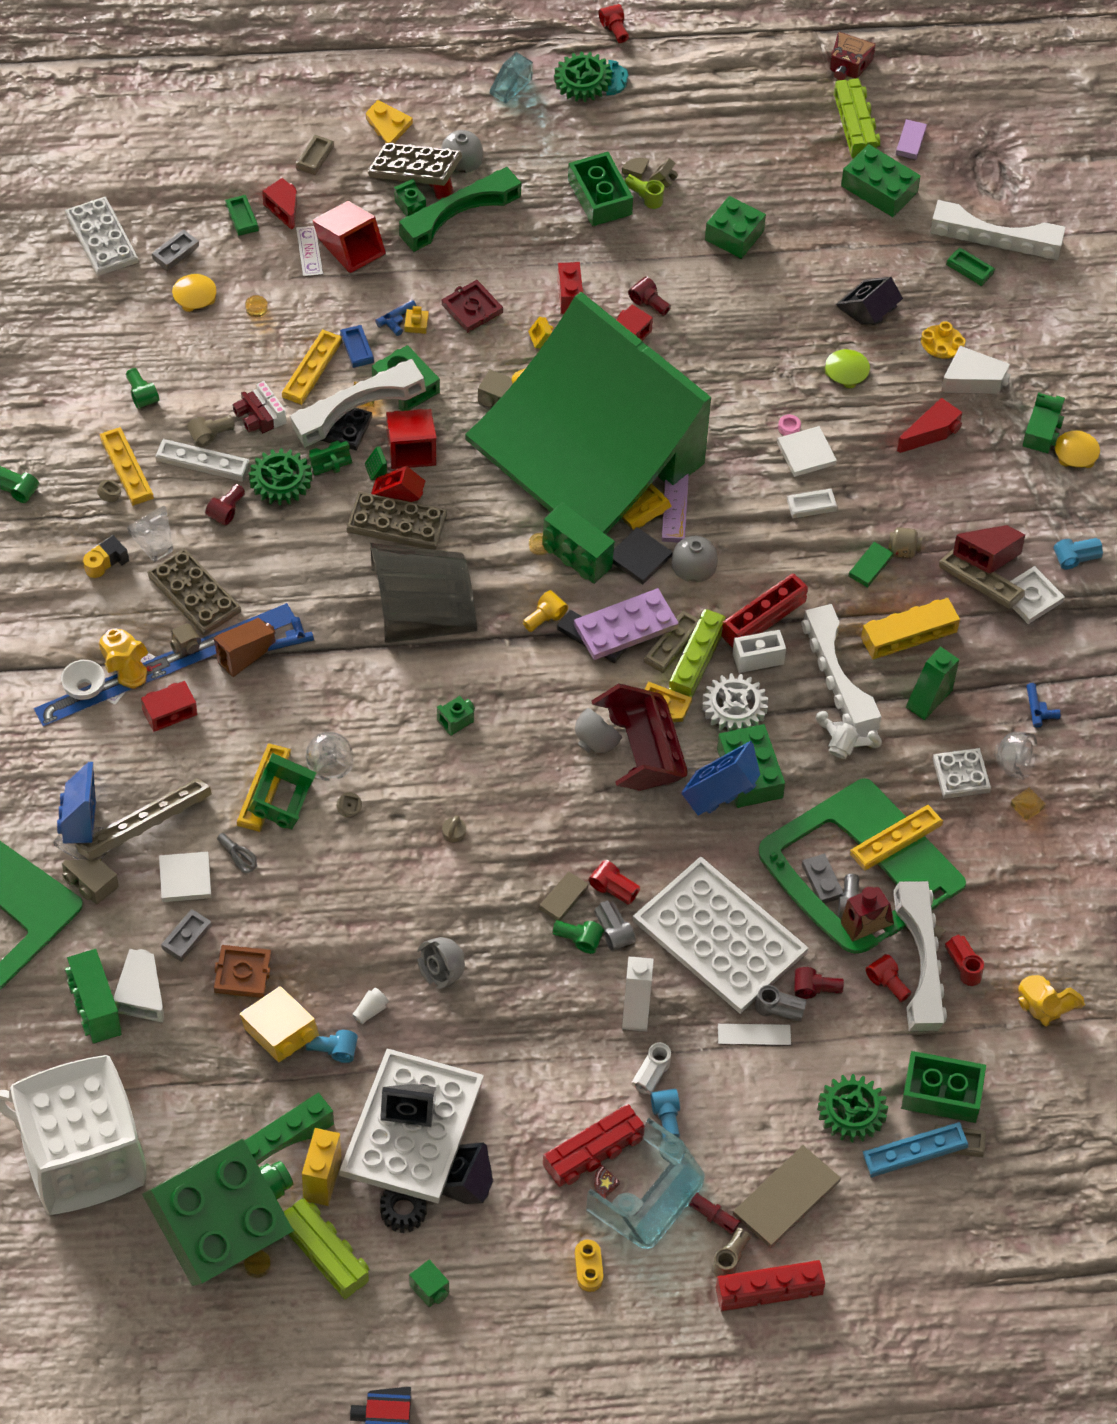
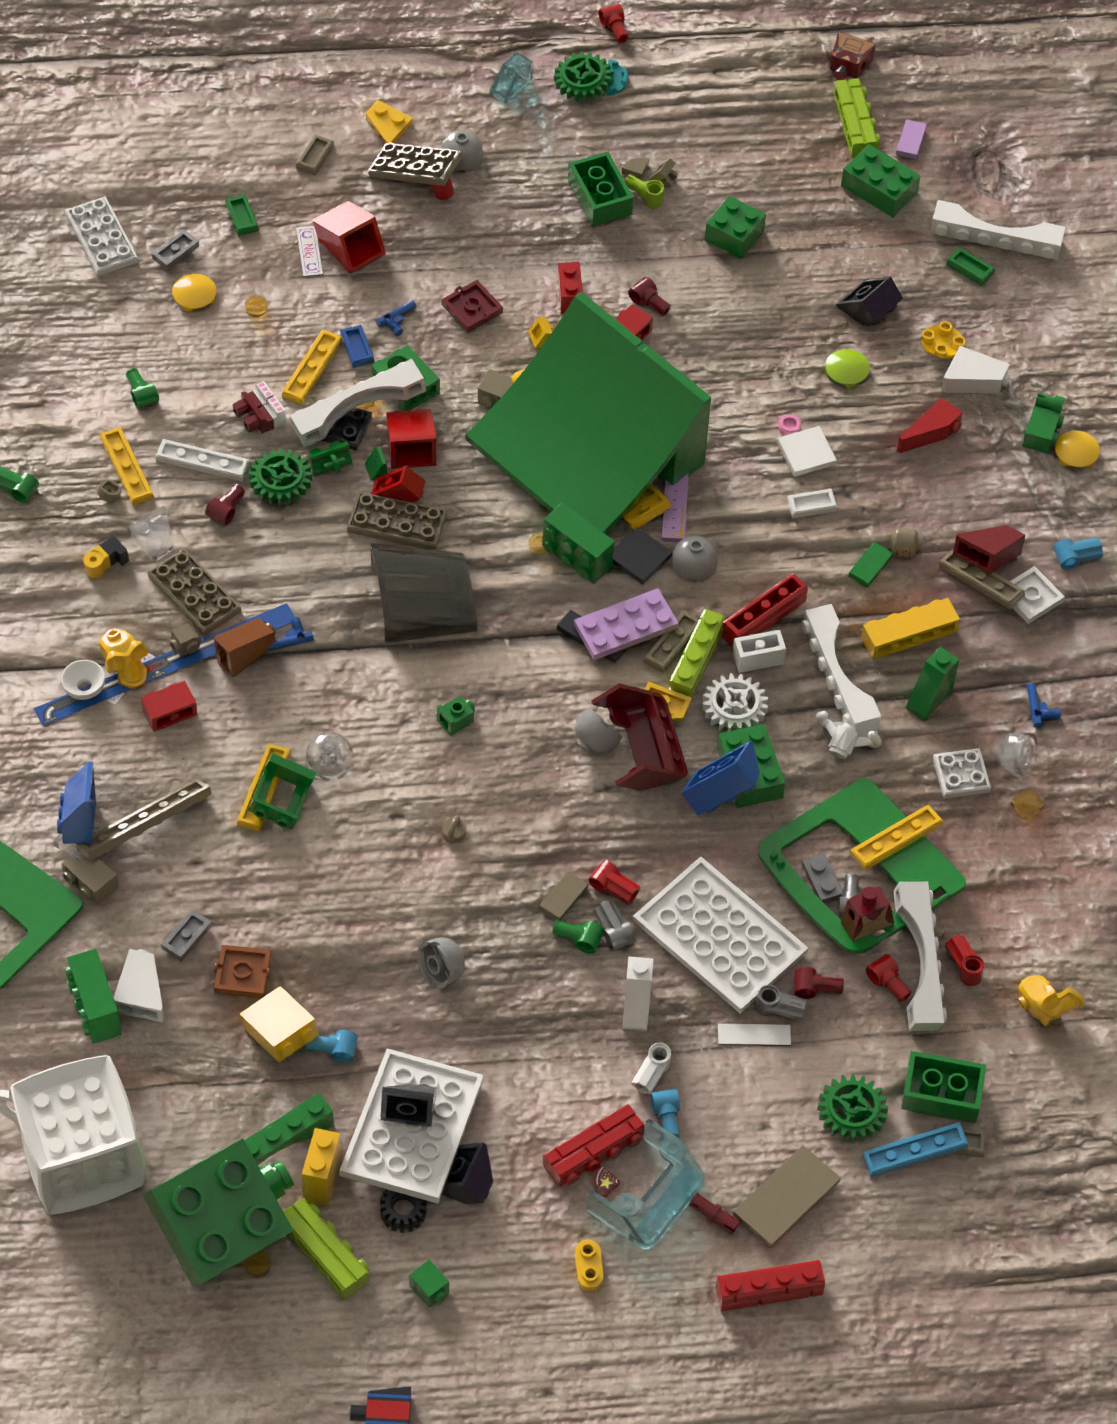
white tile [159,852,211,902] -> none
dark tan pin [187,415,235,447] -> none
flat silver piece [217,833,258,873] -> none
red slope [262,178,297,230] -> none
dark tan tile [336,792,362,818] -> none
white cone [352,988,389,1025] -> none
green brick [394,179,426,216] -> none
green arch [399,167,522,252] -> none
yellow tile [404,306,429,334] -> none
yellow pin [523,590,569,632] -> none
dark tan pin [713,1228,751,1277] -> none

